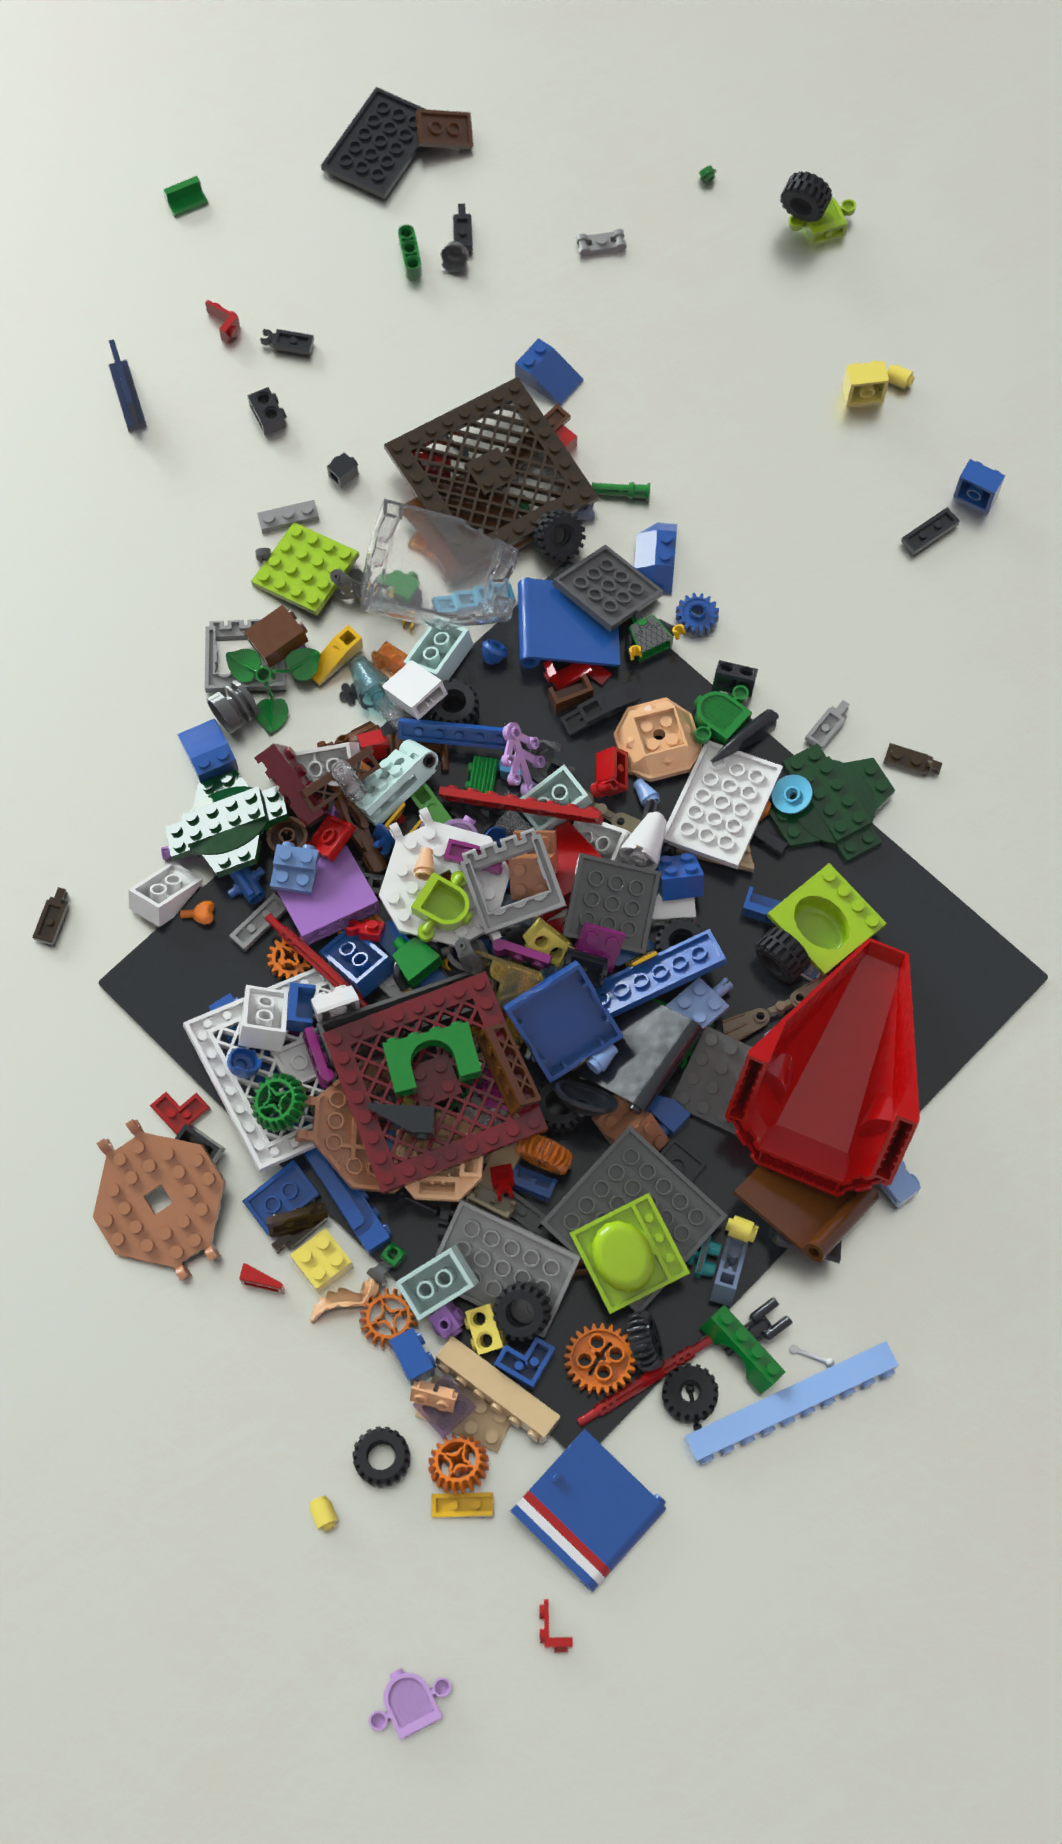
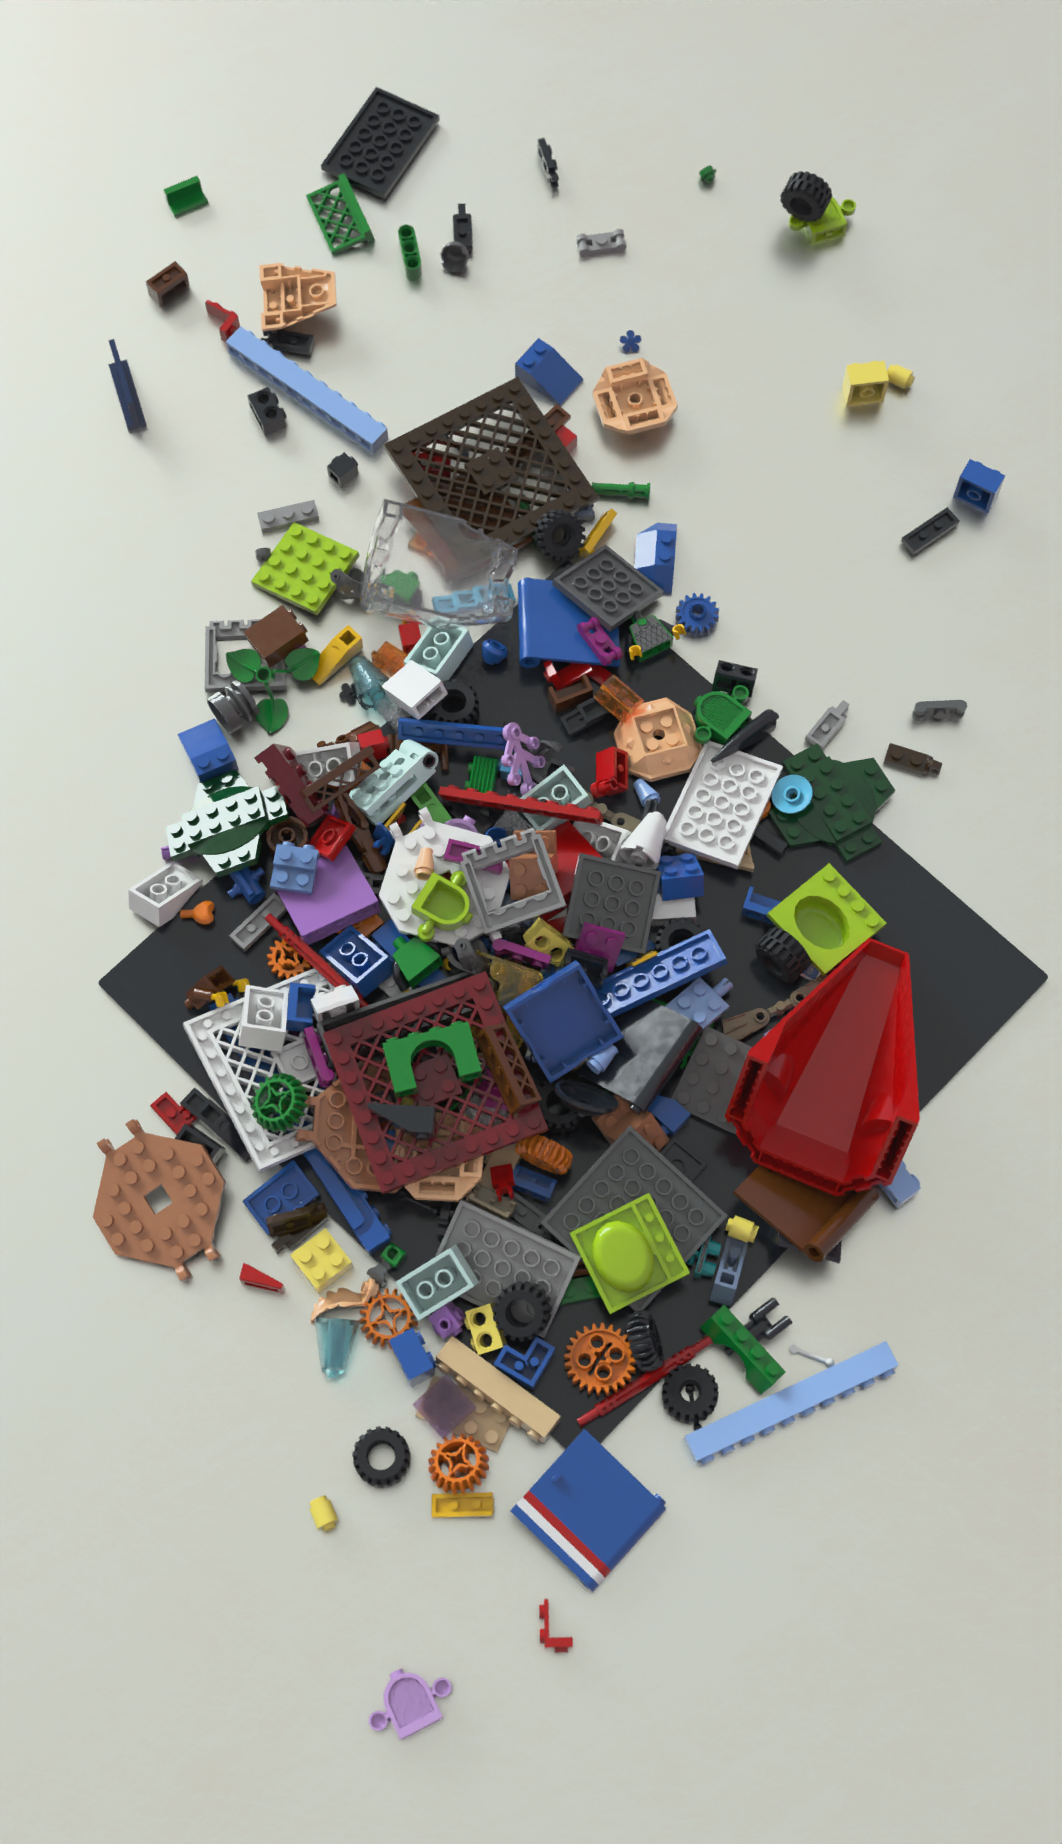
dark brown hinge [32,887,69,946] -> none
blue hair [227,1048,262,1079] -> none
clear piece [331,760,367,802] -> none
red plate [346,919,385,942] -> none
light nougat hinge [410,1380,458,1413] -> none
reddish brown plate [416,109,473,149] -> none
none -> reddish brown panel [146,261,190,306]
none -> black slope [180,1087,250,1161]
none -> reddish brown torso [184,965,250,1010]
none -> light blue brick [226,327,388,455]
none -> light nougat wedge [259,263,337,331]
none -> green fence [306,173,375,255]
none -> clear light blue cone [315,1317,360,1378]
none -> red brick [398,621,421,655]
none -> black plate [537,138,559,188]
none -> green plate [560,1276,601,1306]
none -> magenta plate [577,617,623,666]
none -> yellow hinge [578,508,617,558]
none -> light nougat piece [592,358,678,435]
none -> clear orange bracket [594,674,644,723]
none -> blue plant [620,330,641,352]
none -> dark grey plate [912,700,967,721]

